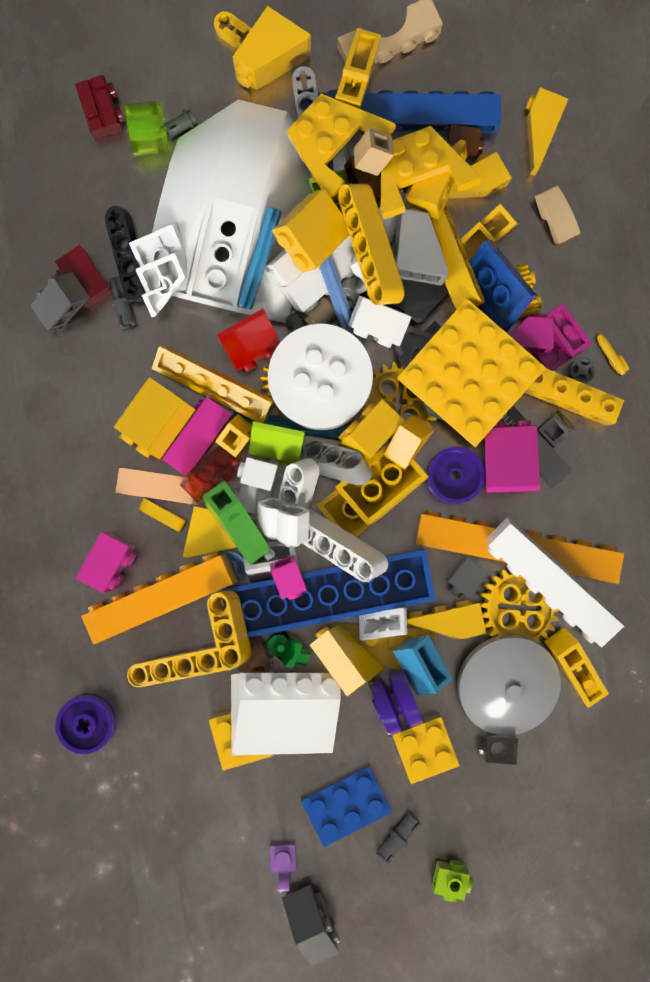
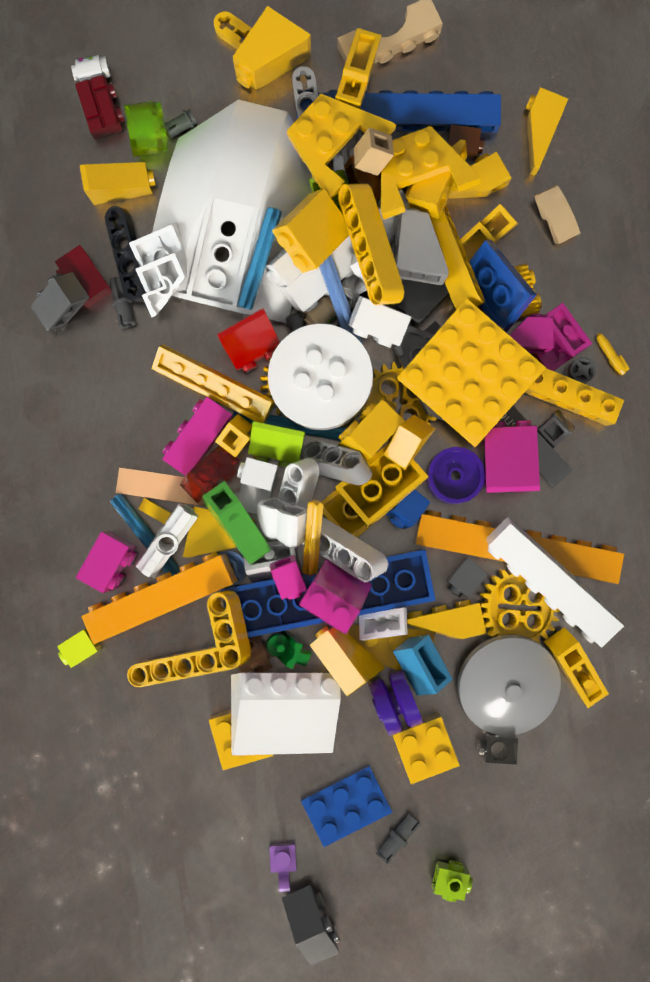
dark purple wheel [55,692,119,754] -> none
yellow brick [114,377,195,460] -> none
none -> neon yellow brick [57,629,102,668]
none -> white brick [71,54,111,82]
none -> yellow slope [79,162,156,205]
none -> dark azure axle [110,494,181,576]
none -> white piece [136,503,198,578]
none -> dark pink slope [299,559,372,634]
none -> yellow axle [302,500,323,576]
none -> blue brick [386,489,430,529]

